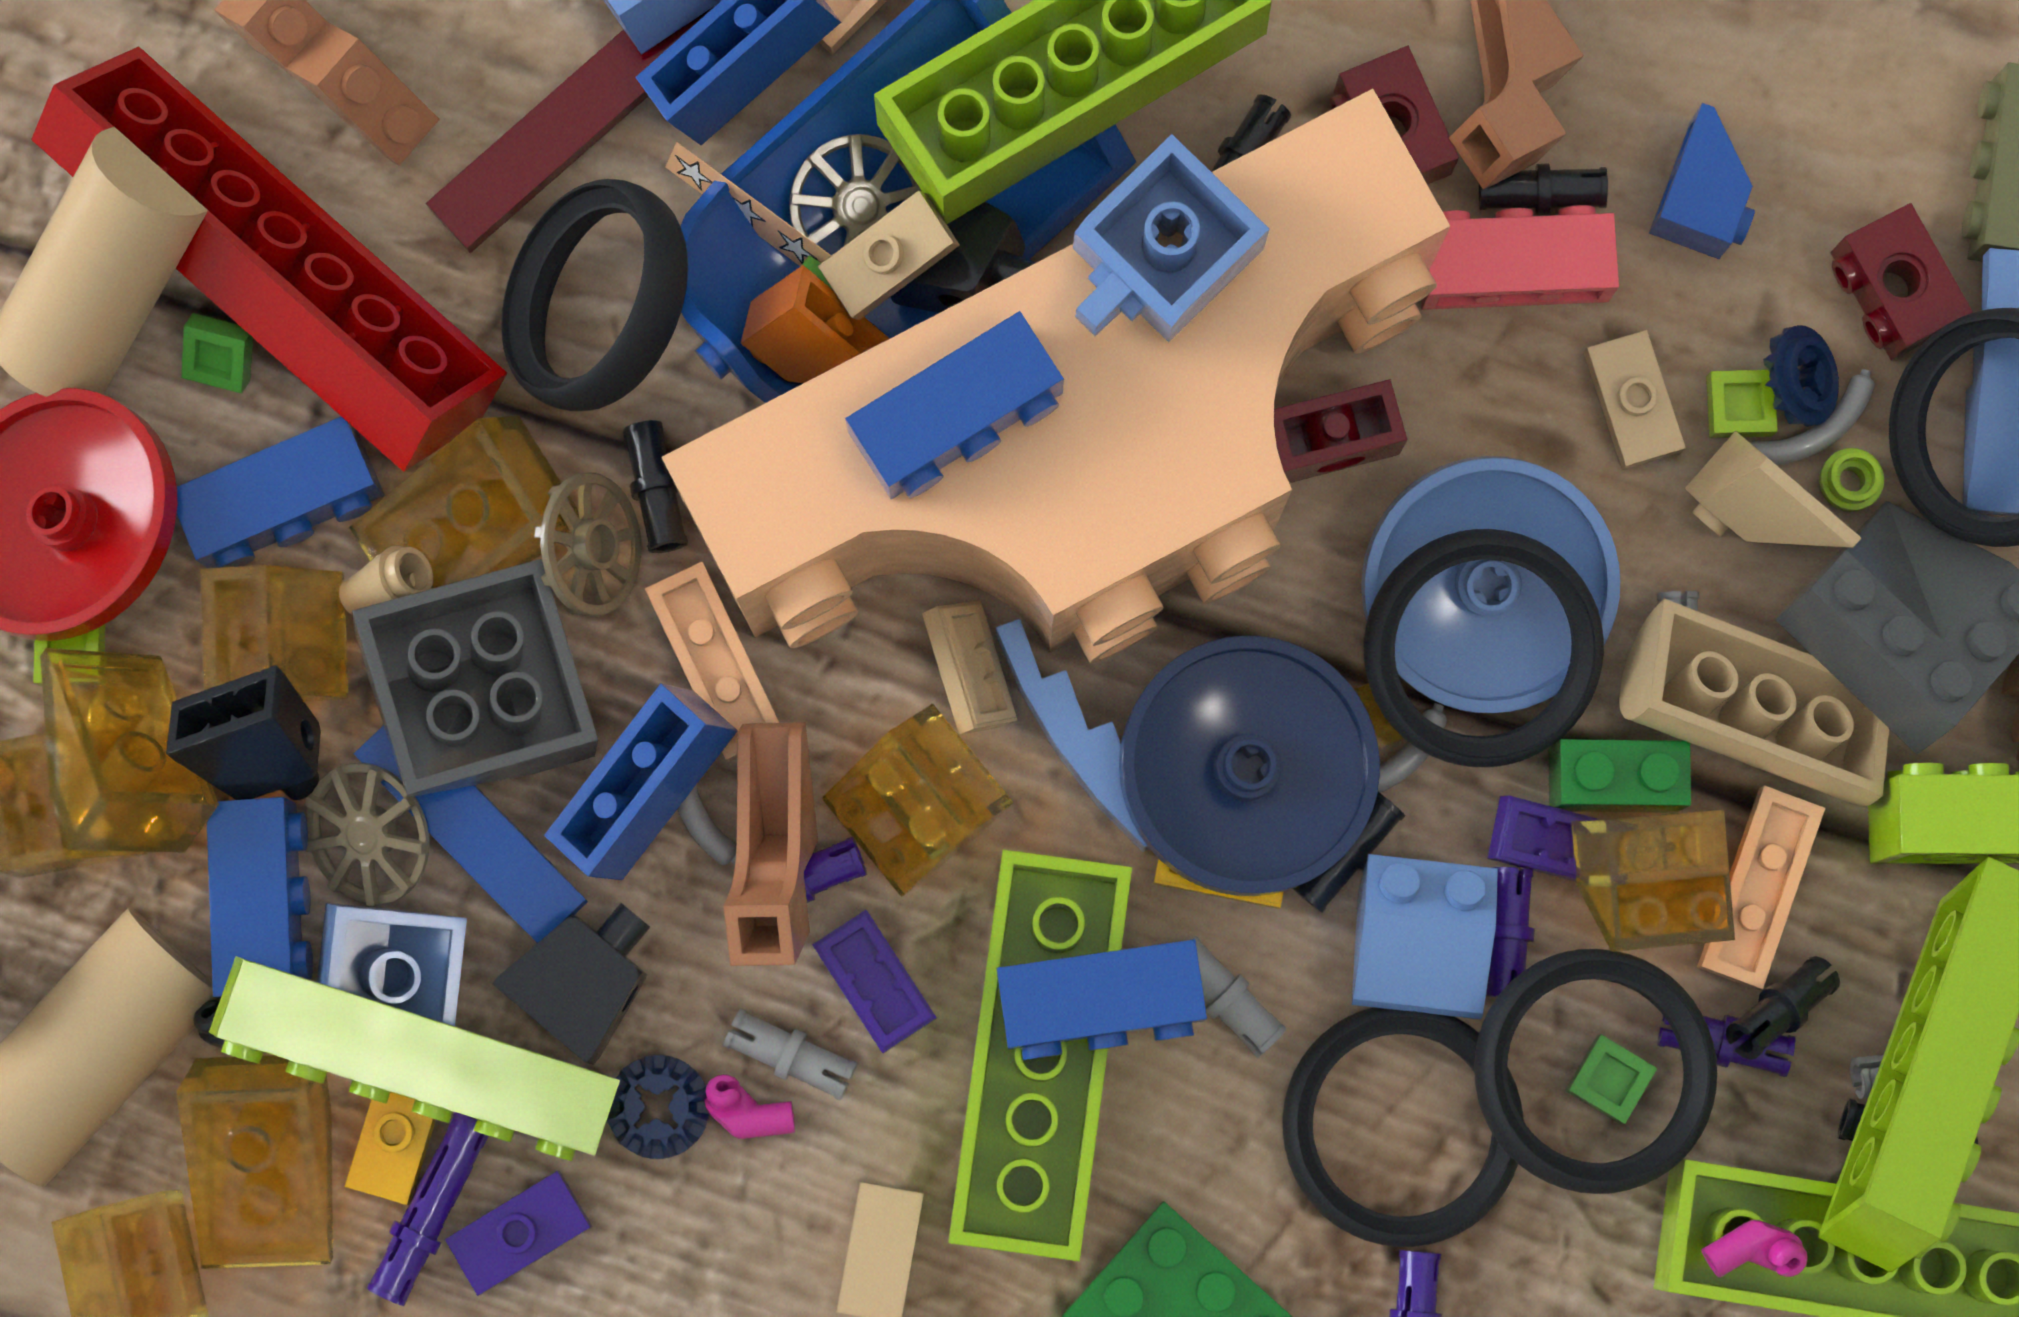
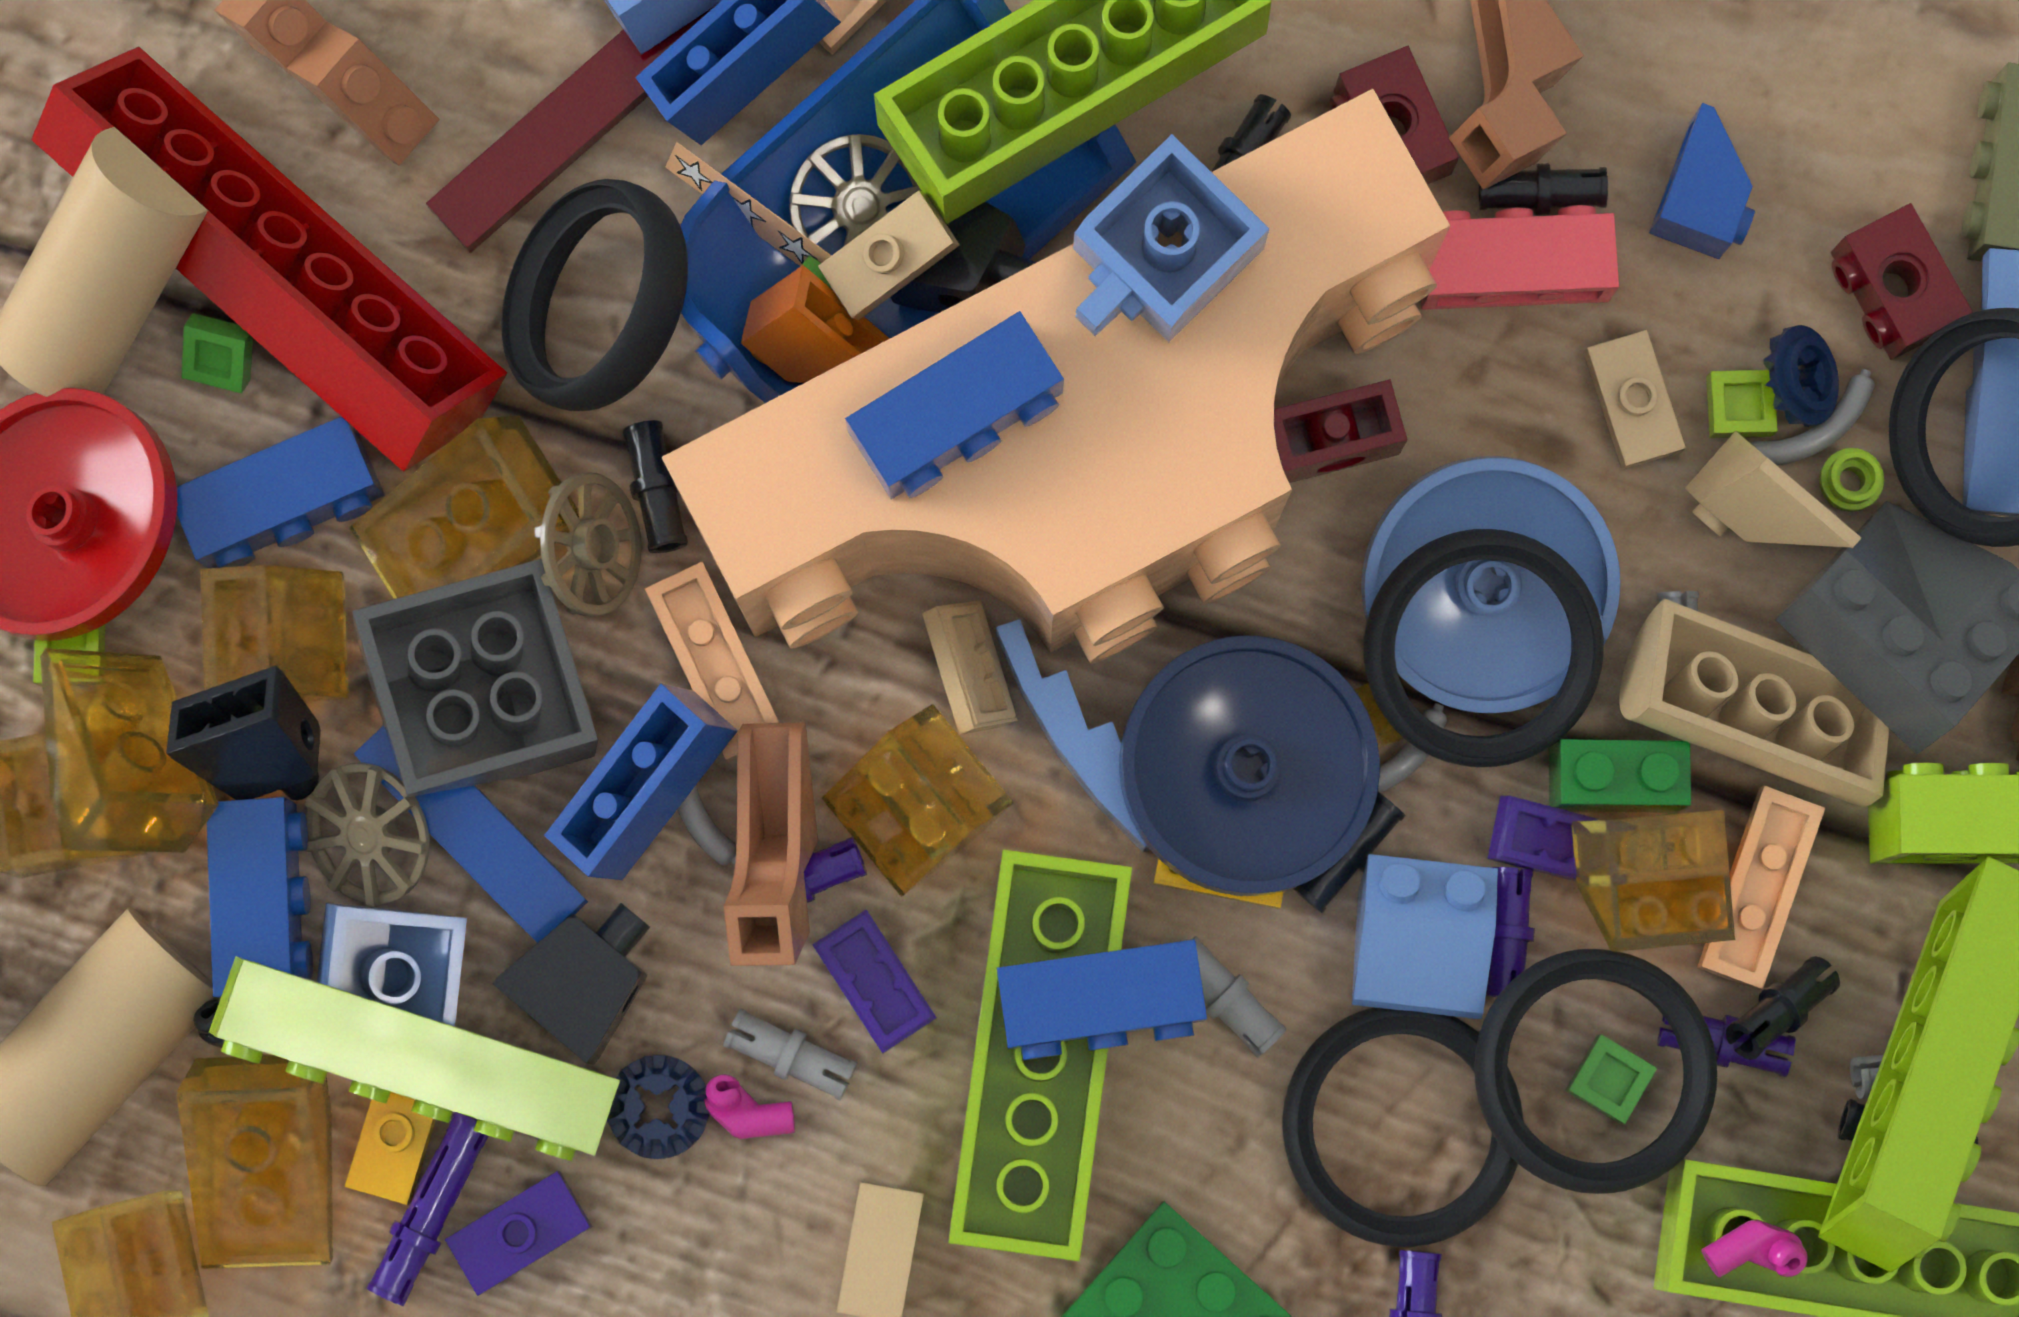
tan cone [339,546,433,615] -> none

